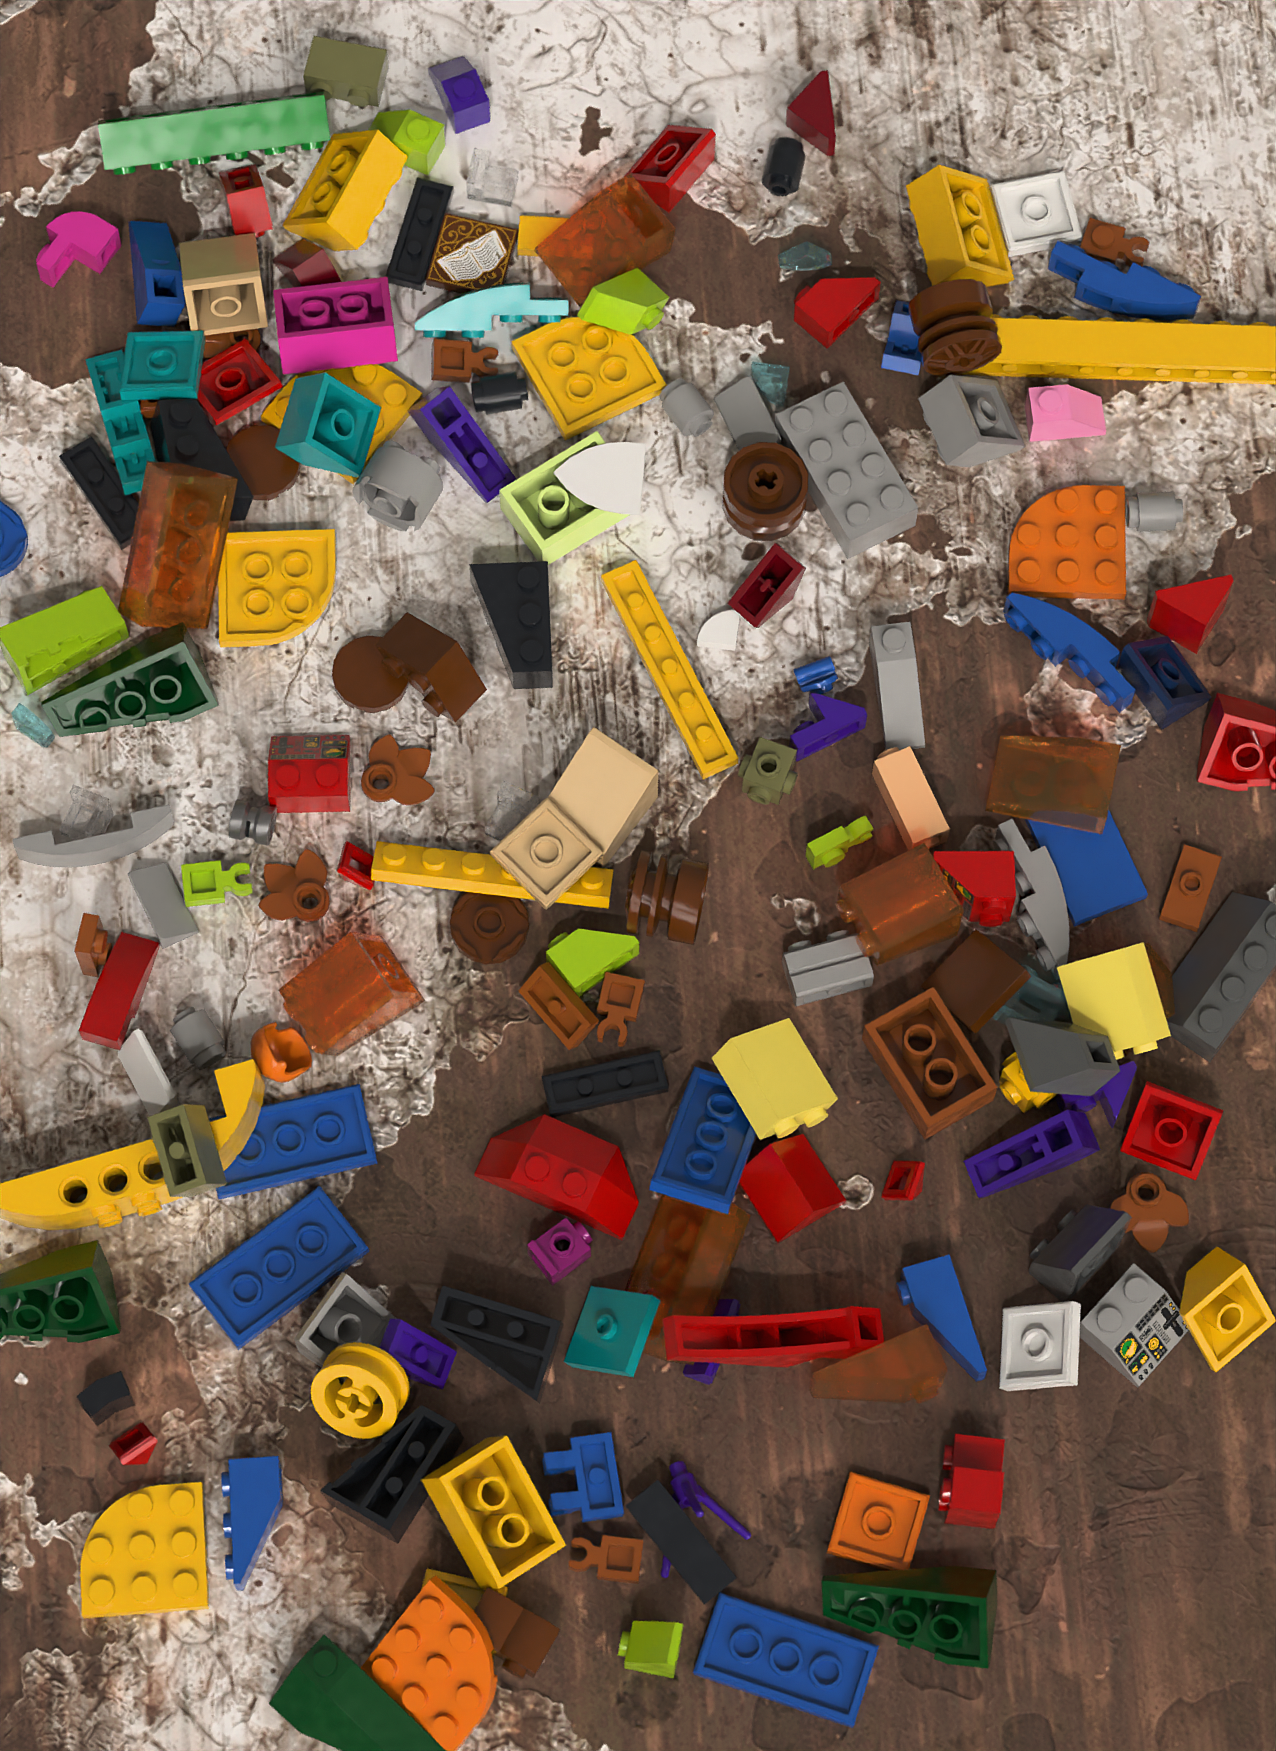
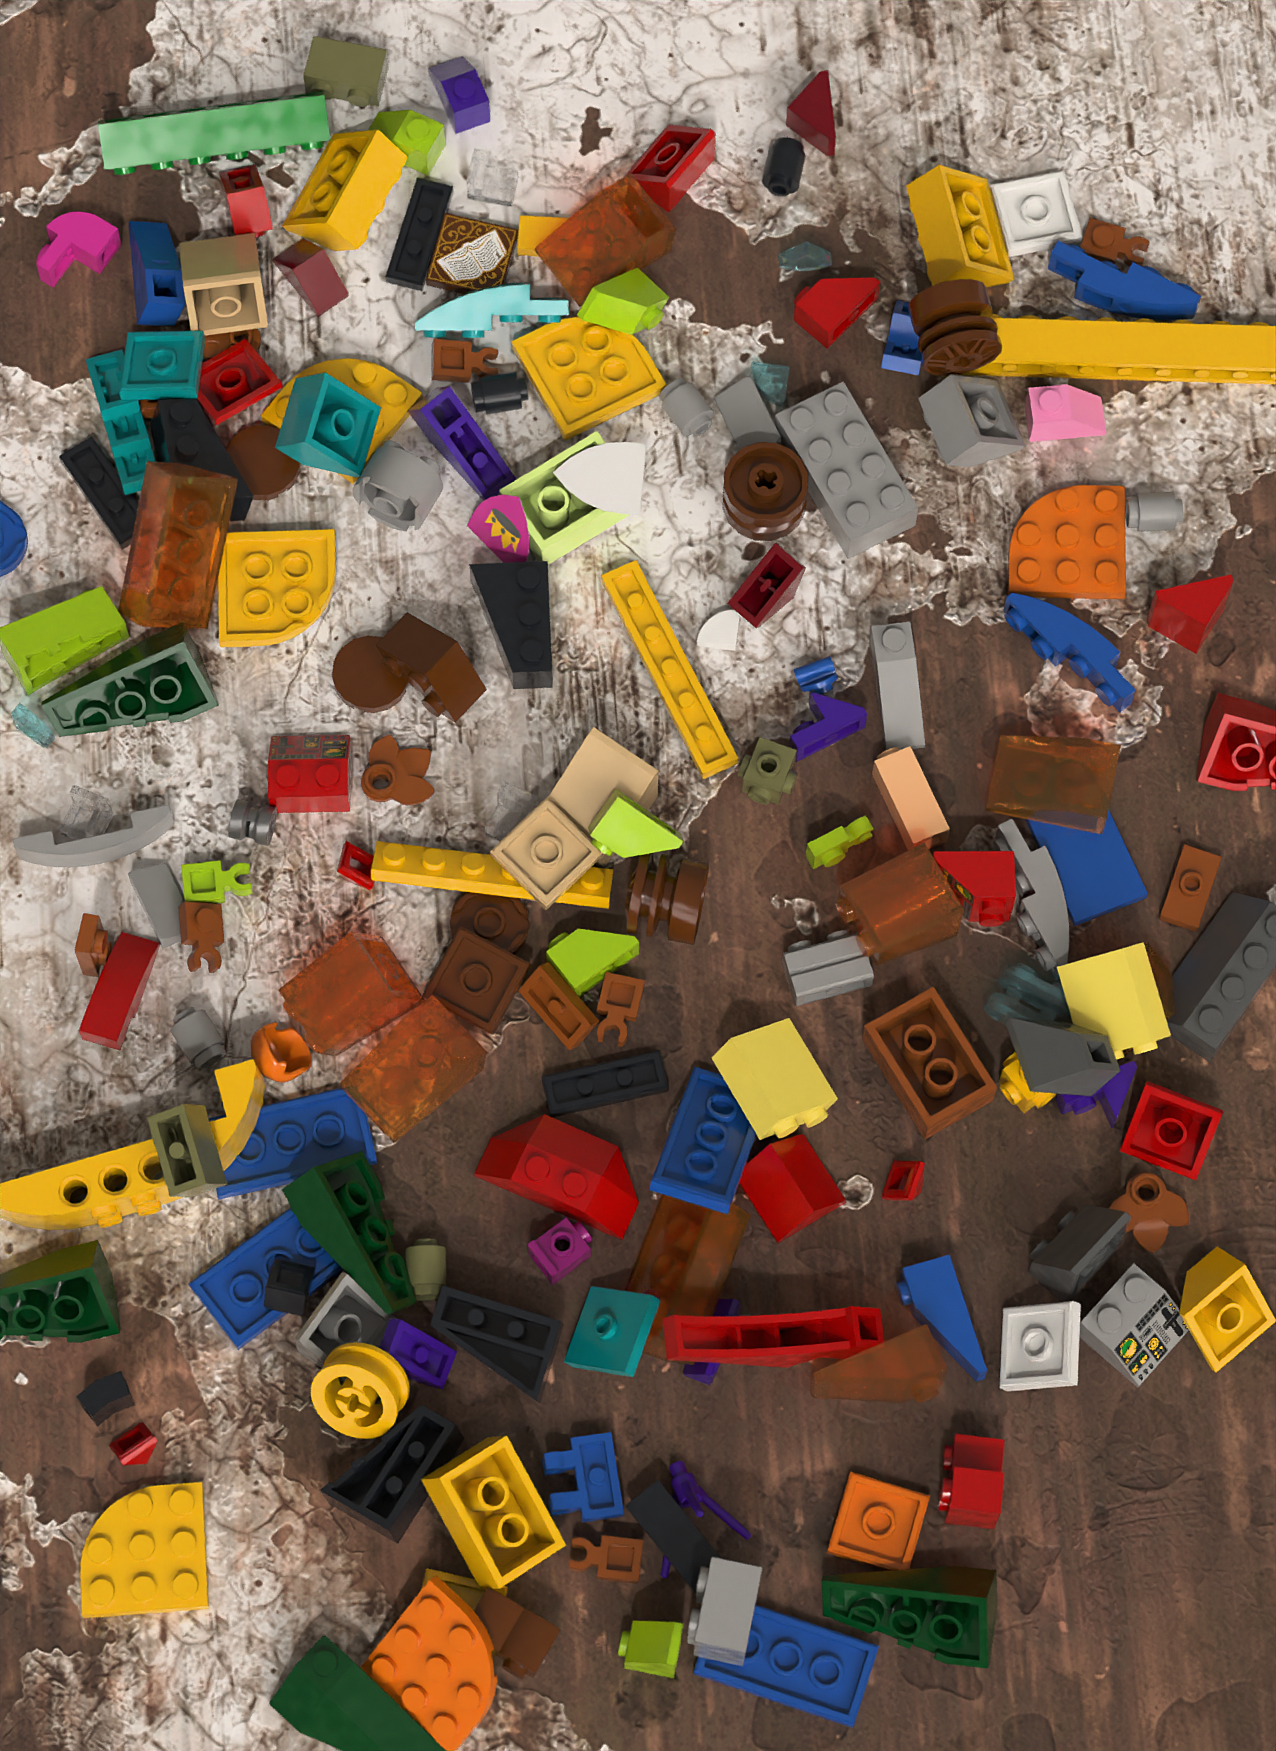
white slope [118,1028,179,1116] -> none
blue slope [221,1456,283,1591] -> none
dark orange plate [258,849,330,922] -> none
dark pink brick [273,277,398,375] -> none
reddish brown tile [921,929,1031,1034] -> none
dark purple slope [964,1110,1100,1198] -> none
dark blue slope [1117,636,1212,730] -> none
none -> dark orange plate [178,902,224,973]
none -> black slope [264,1259,315,1316]
none -> dark green wedge [282,1151,417,1315]
none -> clear orange slope [340,995,487,1143]
none -> olive brick [405,1239,447,1301]
none -> reddish brown tile [422,926,532,1035]
none -> dark pink sticker [467,494,529,563]
none -> lime slope [588,789,684,858]
none -> light grey brick [687,1557,762,1666]

